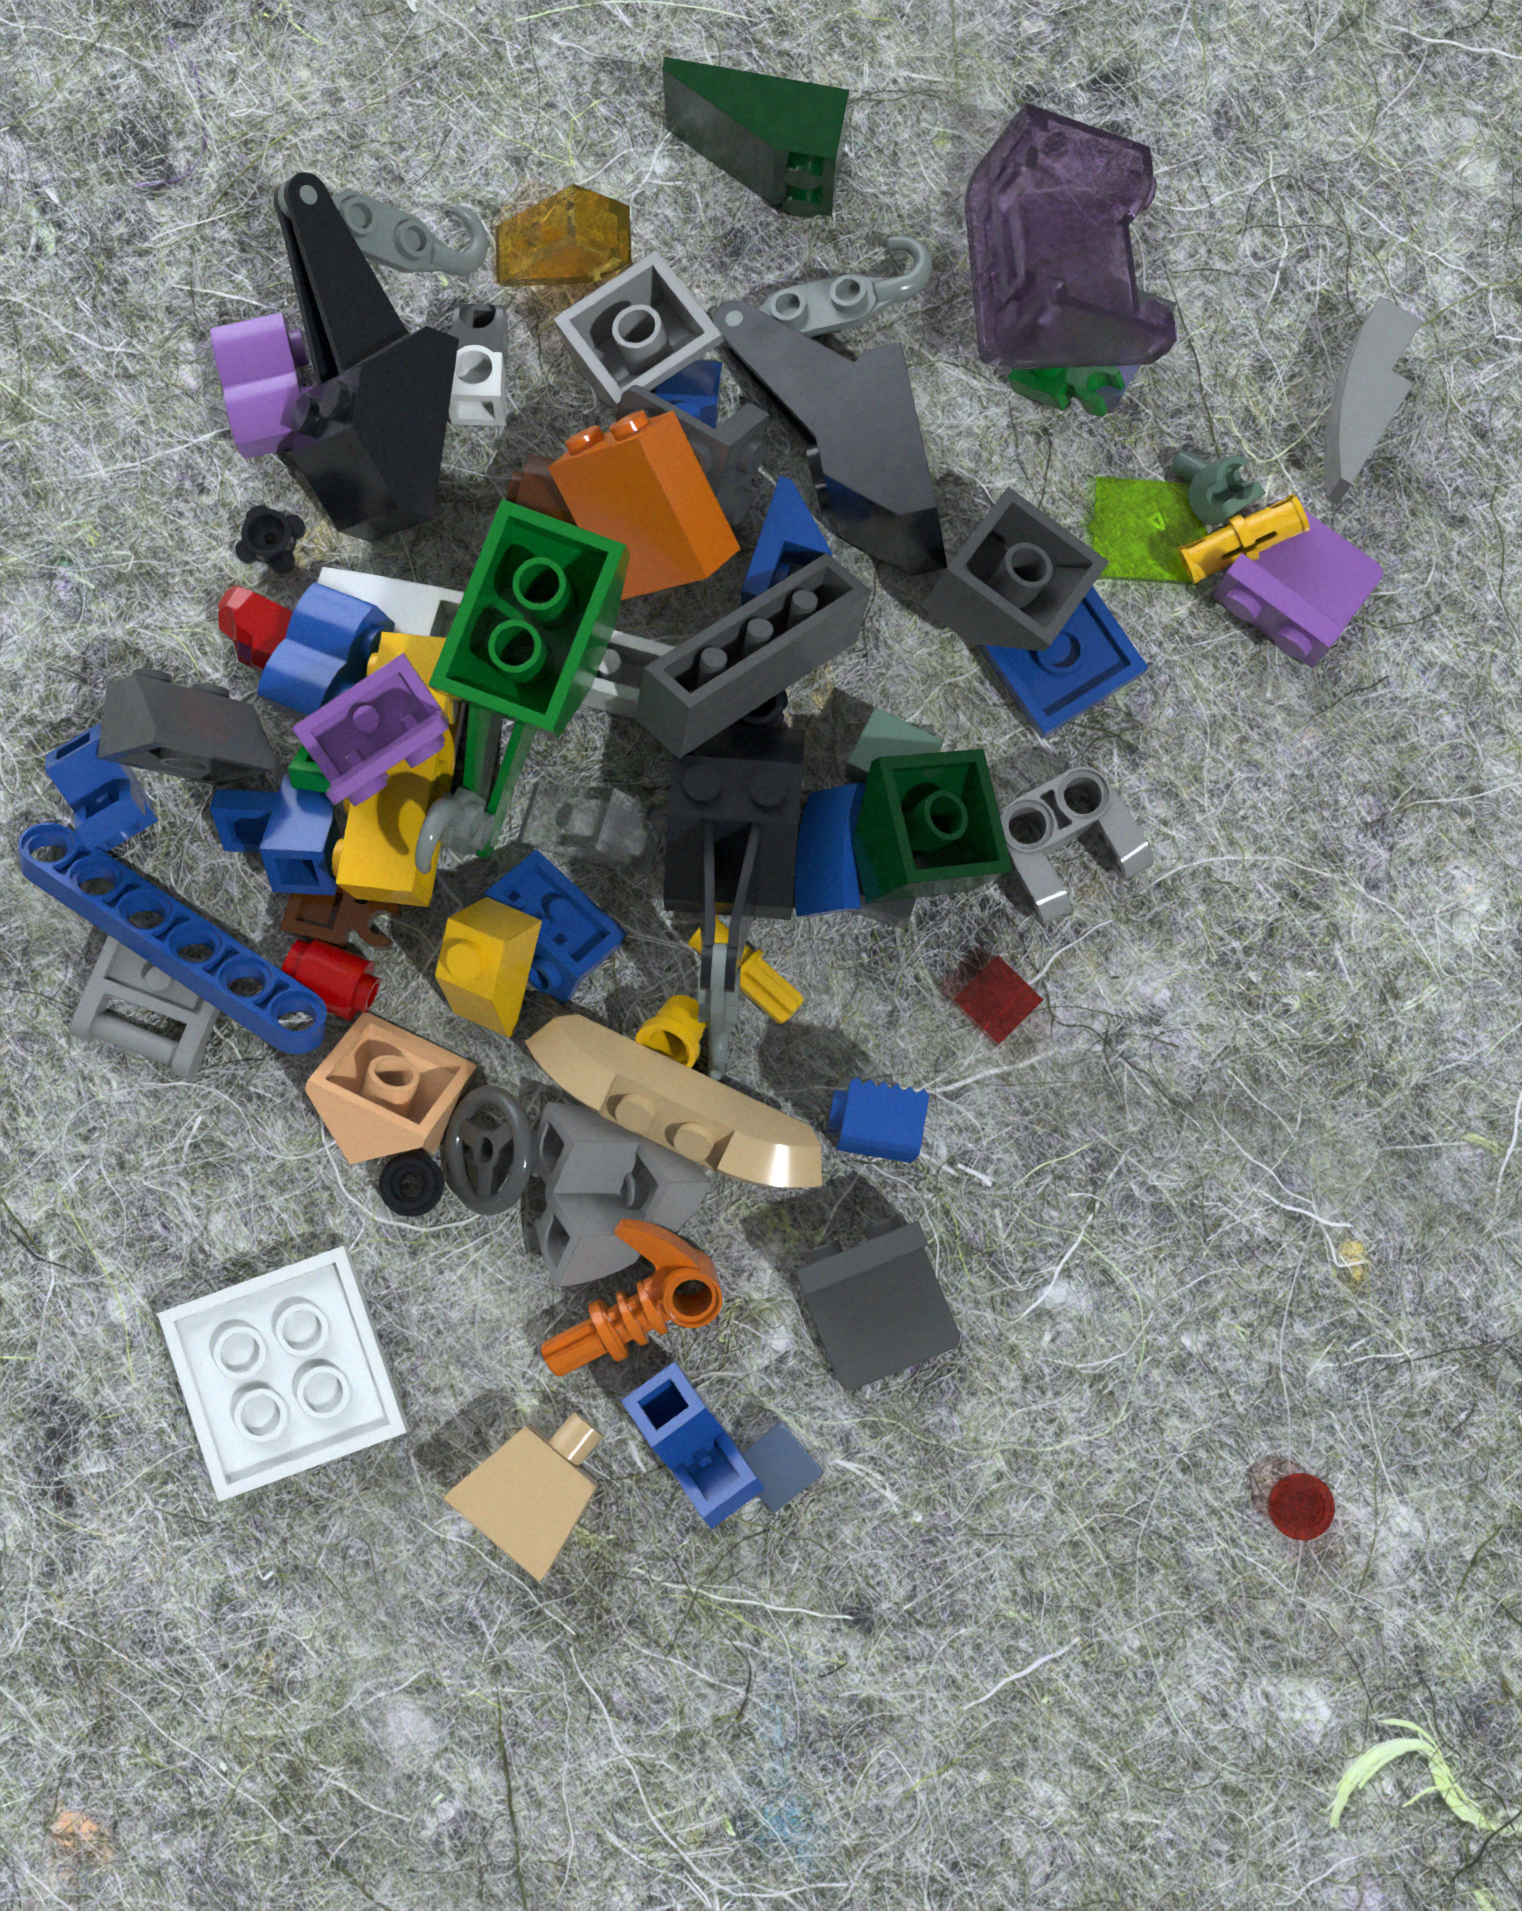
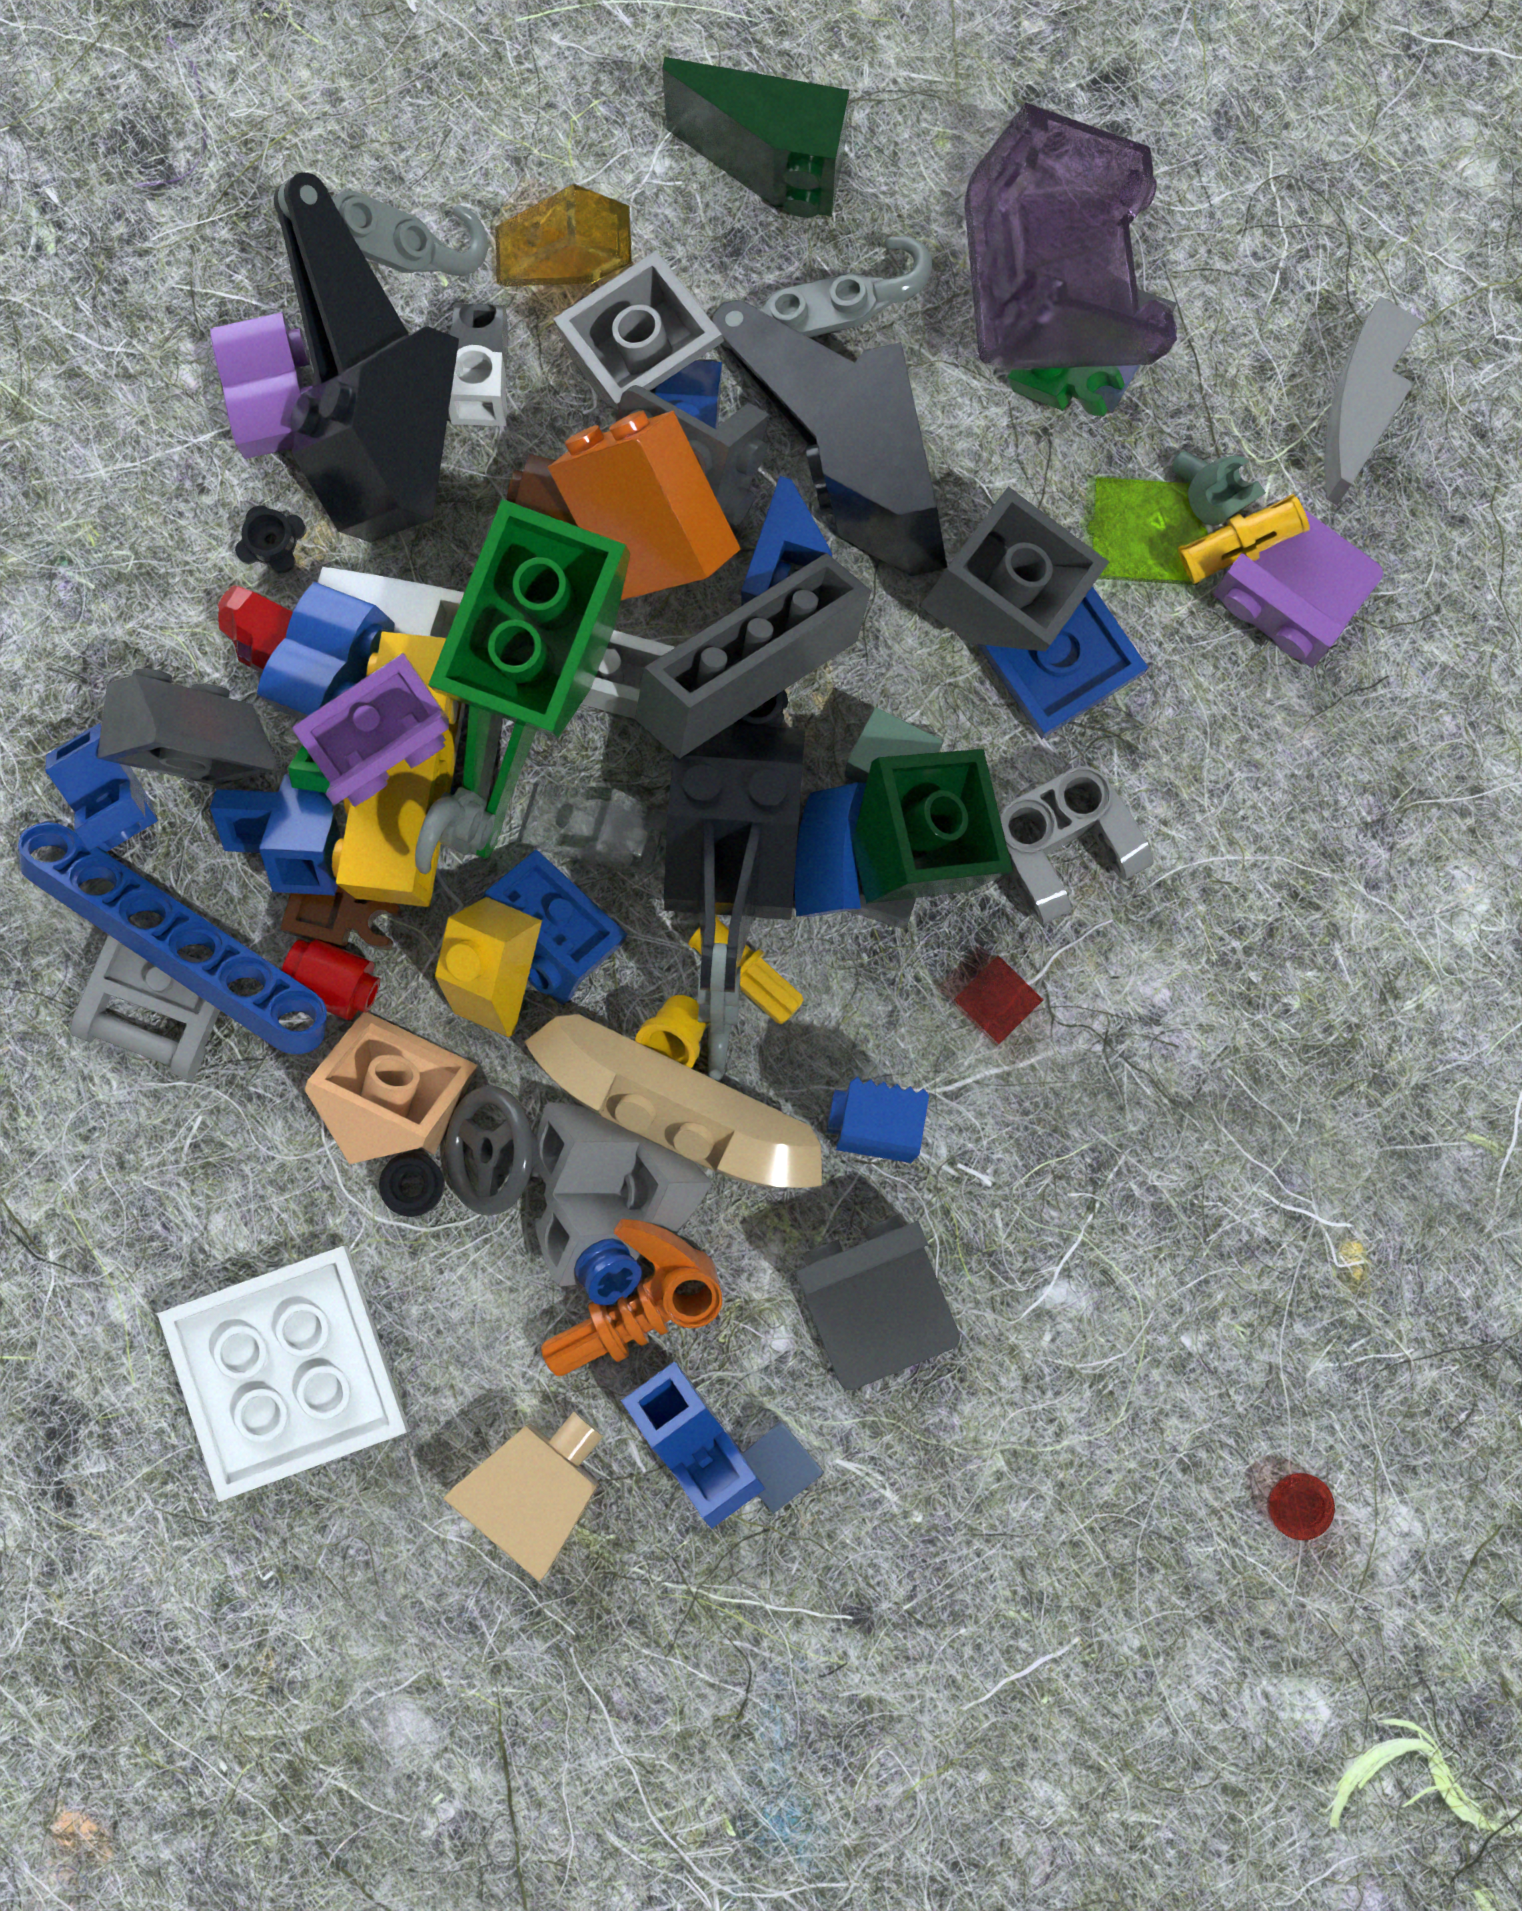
none -> blue bush [574,1238,642,1305]

